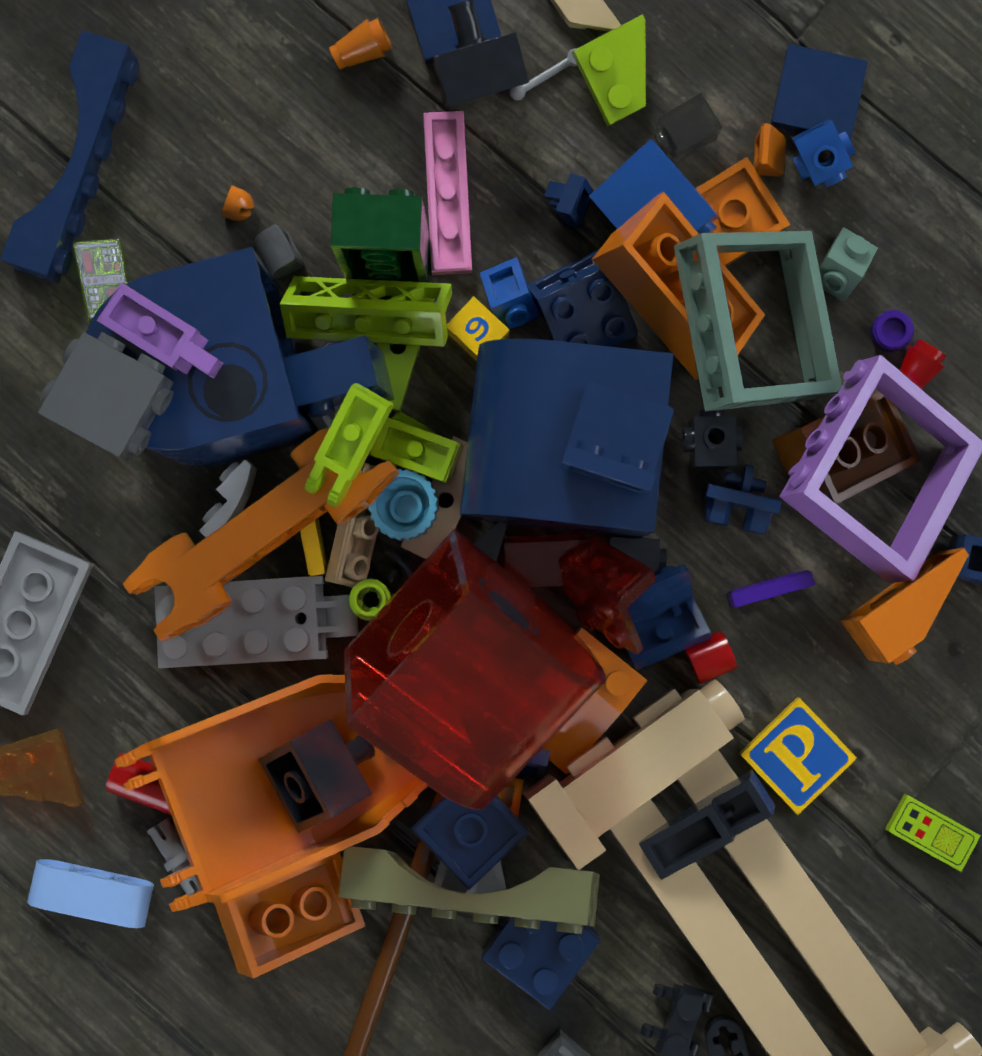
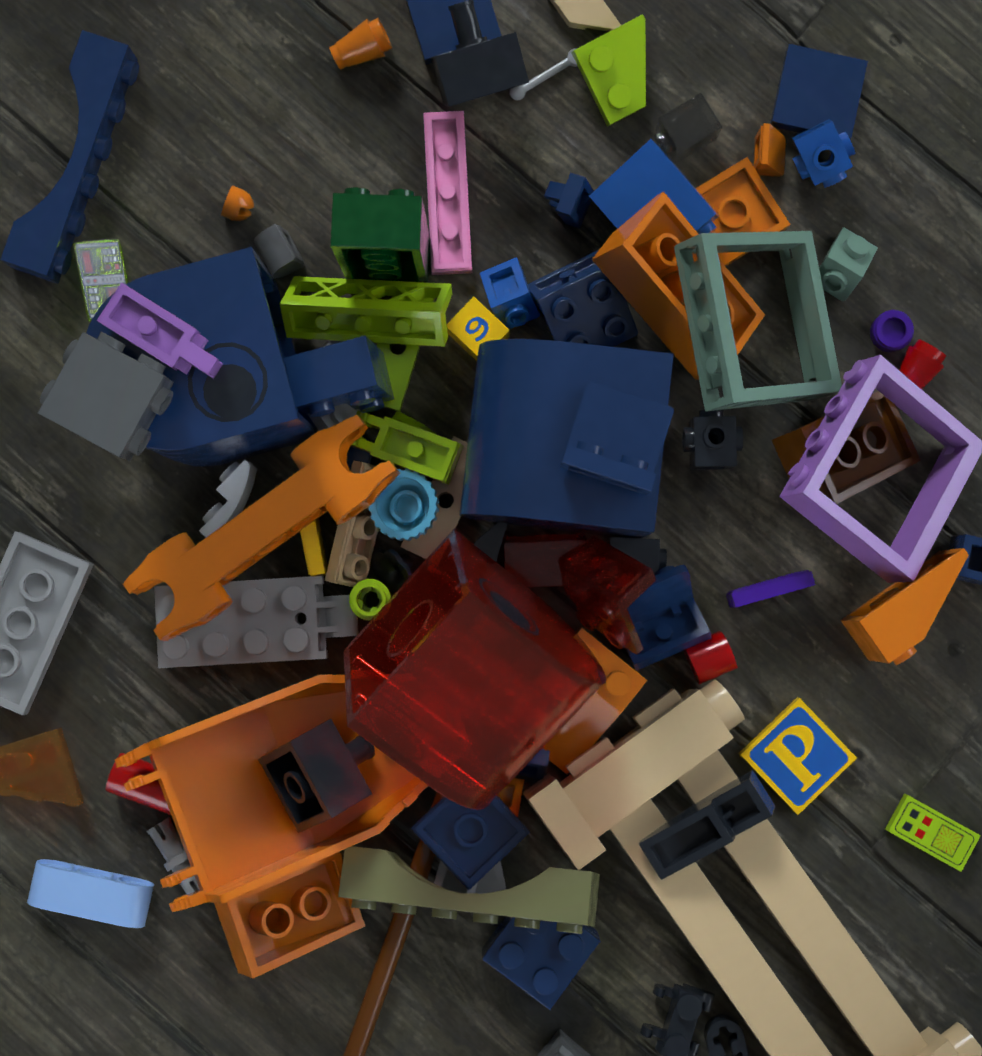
lime hinge [304,383,394,508] -> none
dark blue hips [701,464,782,535] -> none

